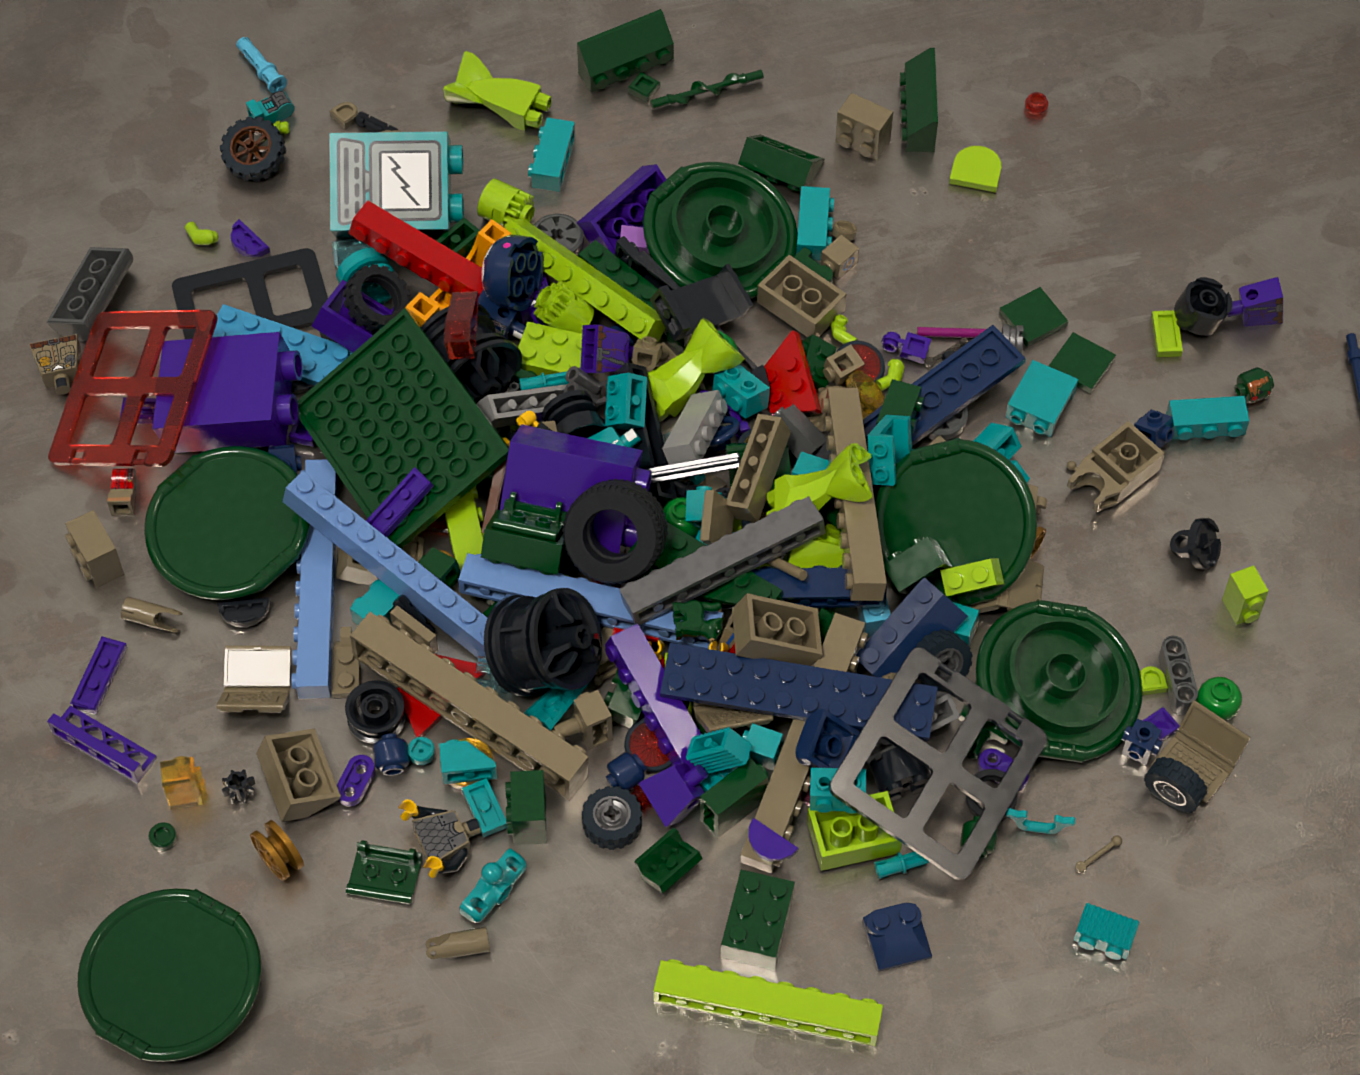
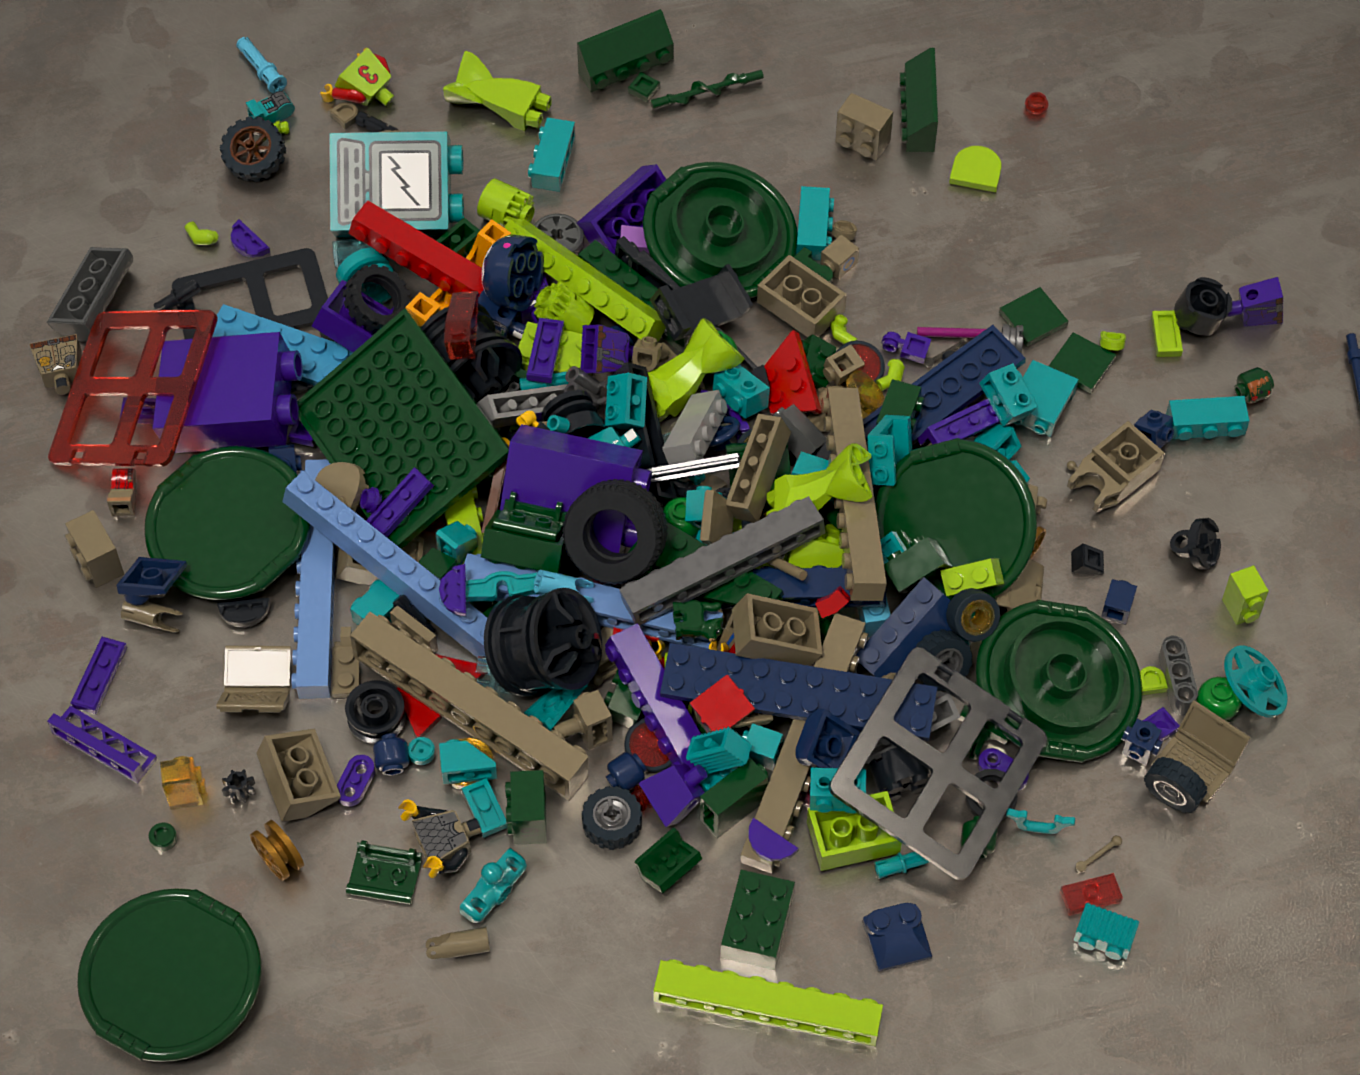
dark green slope [738,134,825,191] -> none
none -> dark blue slope [116,557,187,605]
none -> black axle [153,280,201,317]
none -> dark tan slope [315,462,369,512]
none -> lime torso [320,48,394,106]
none -> dark purple plate [360,487,382,513]
none -> teal slope [436,521,478,565]
none -> dark purple tile [439,564,466,616]
none -> teal piece [466,571,539,602]
none -> dark purple tile [526,318,564,383]
none -> medium azure piece [534,569,594,604]
none -> teal piece [547,415,570,433]
none -> red piece [690,675,755,731]
none -> red piece [815,586,851,618]
none -> teal plate [880,531,907,564]
none -> dark purple fence [917,399,1000,445]
none -> wheel [946,588,1000,642]
none -> teal brick [979,363,1037,427]
none -> clear red plate [1060,873,1123,915]
none -> black slope [1071,543,1104,575]
none -> lime tile [1100,331,1126,350]
none -> dark blue brick [1101,579,1137,625]
none -> teal wheel [1224,645,1288,718]

